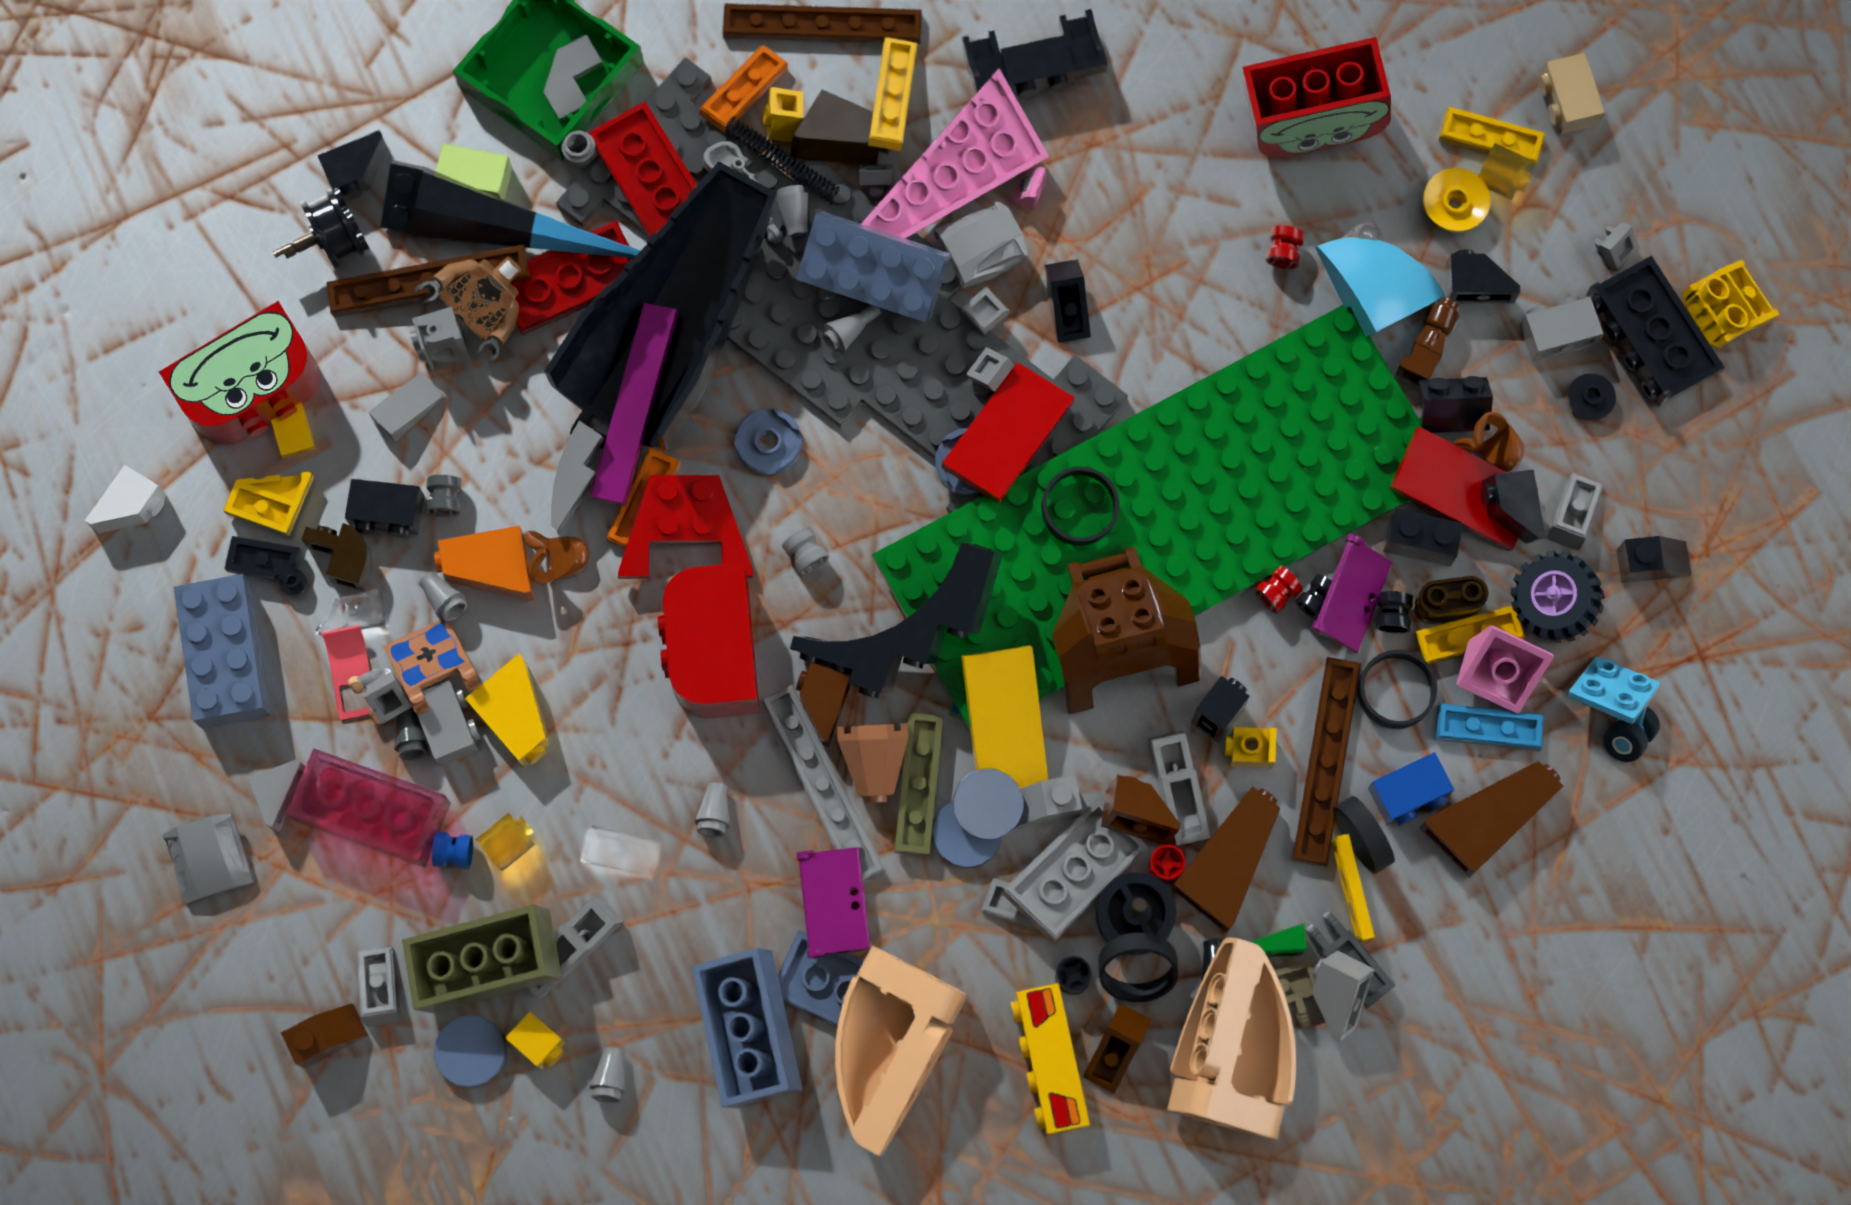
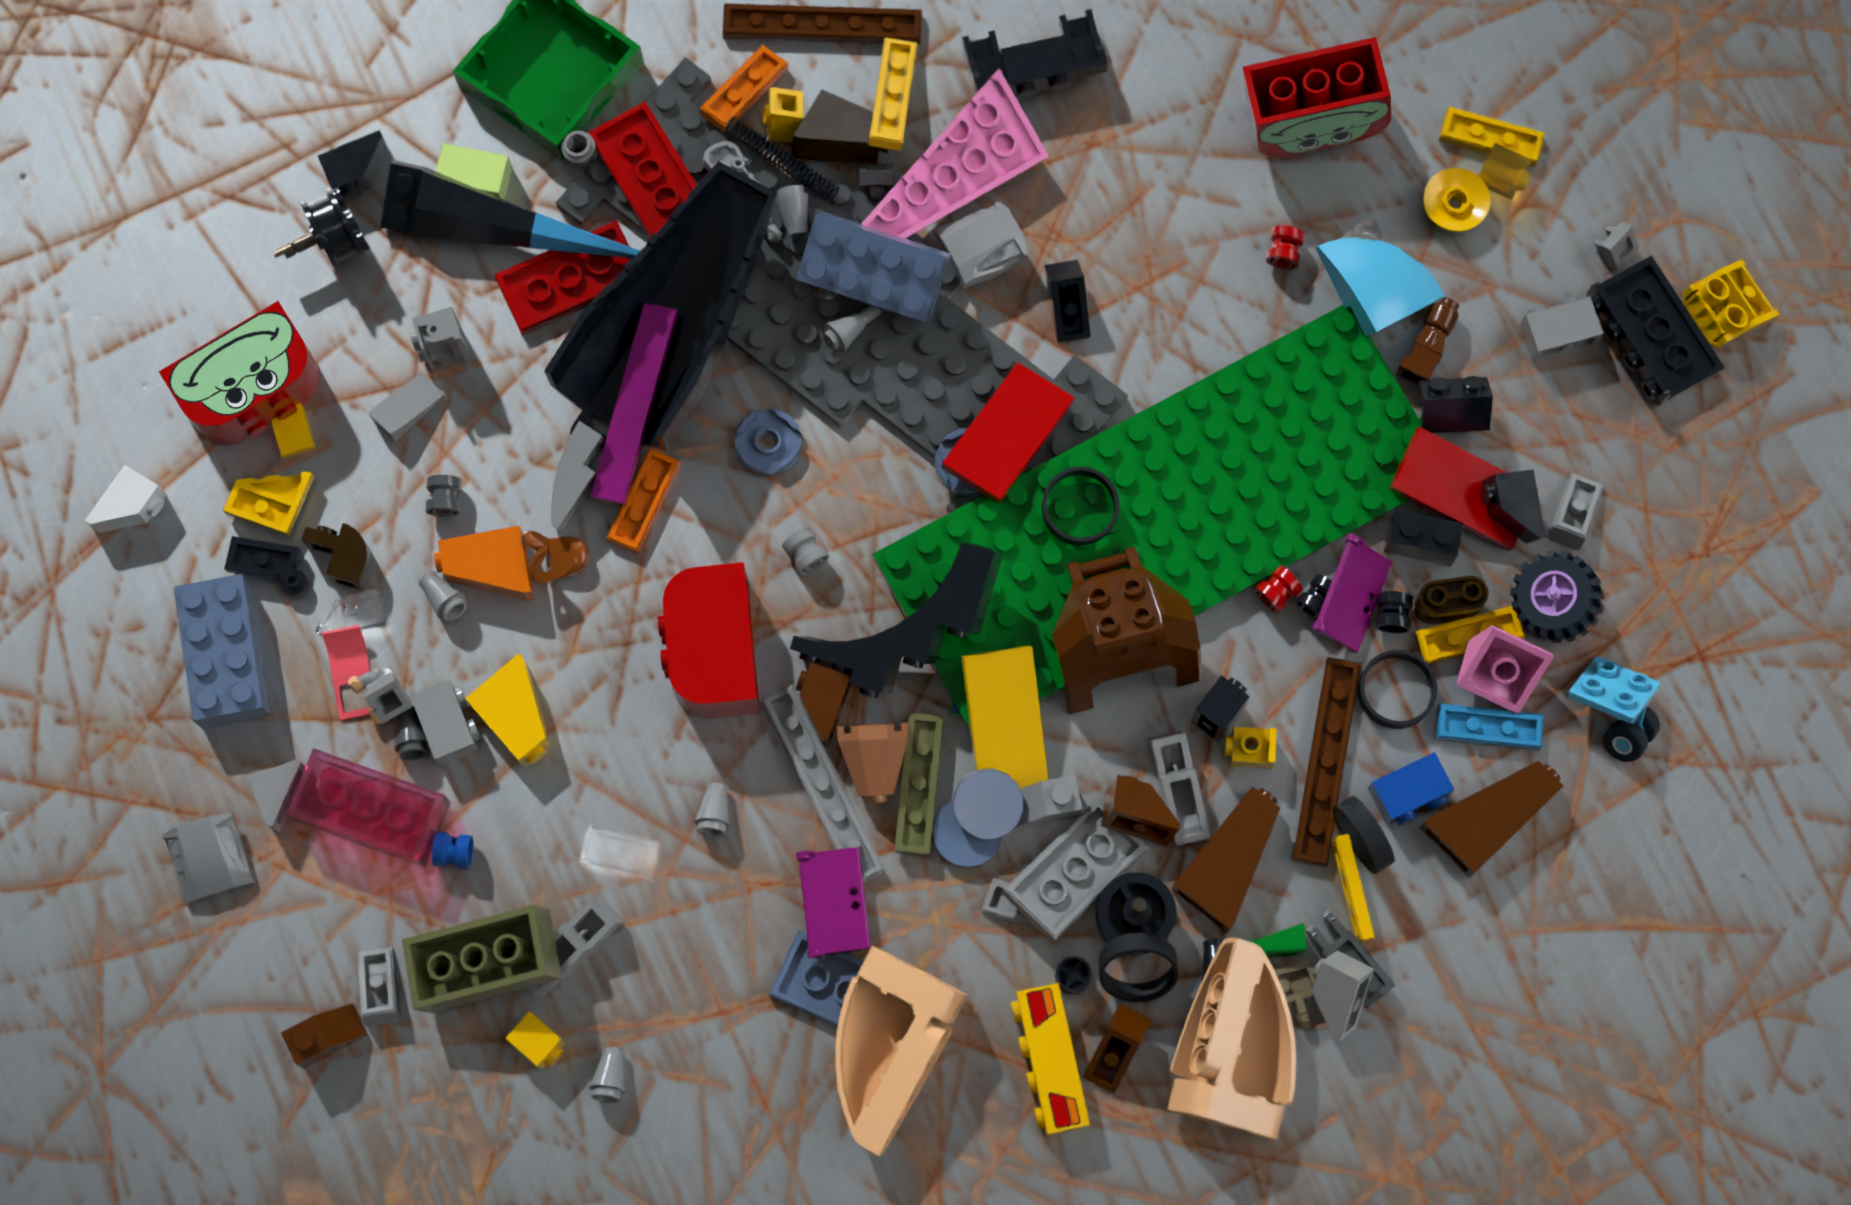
reddish brown tile [326,244,531,317] -> none
black brick [345,479,425,538] -> none
nougat flag [383,618,481,715] -> none
torso [415,257,522,364] -> none
sand blue tile [434,1015,507,1088] -> none
clear yellow brick [475,812,535,872] -> none
light grey tile [544,35,603,124] -> none
red wing [618,475,753,579] -> none
sand blue brick [691,948,803,1108] -> none
light grey tile [961,287,1009,336] -> none
light grey plate [966,347,1014,392] -> none
bright pink slope [1011,167,1046,210] -> none
red wheel [1148,844,1186,885] -> none
black slope [1446,249,1521,303] -> none
dark orange piece [1454,412,1524,472] -> none
tan brick [1539,53,1605,135] -> none
black piece [1567,373,1616,421] -> none
black slope [1616,536,1691,583] -> none

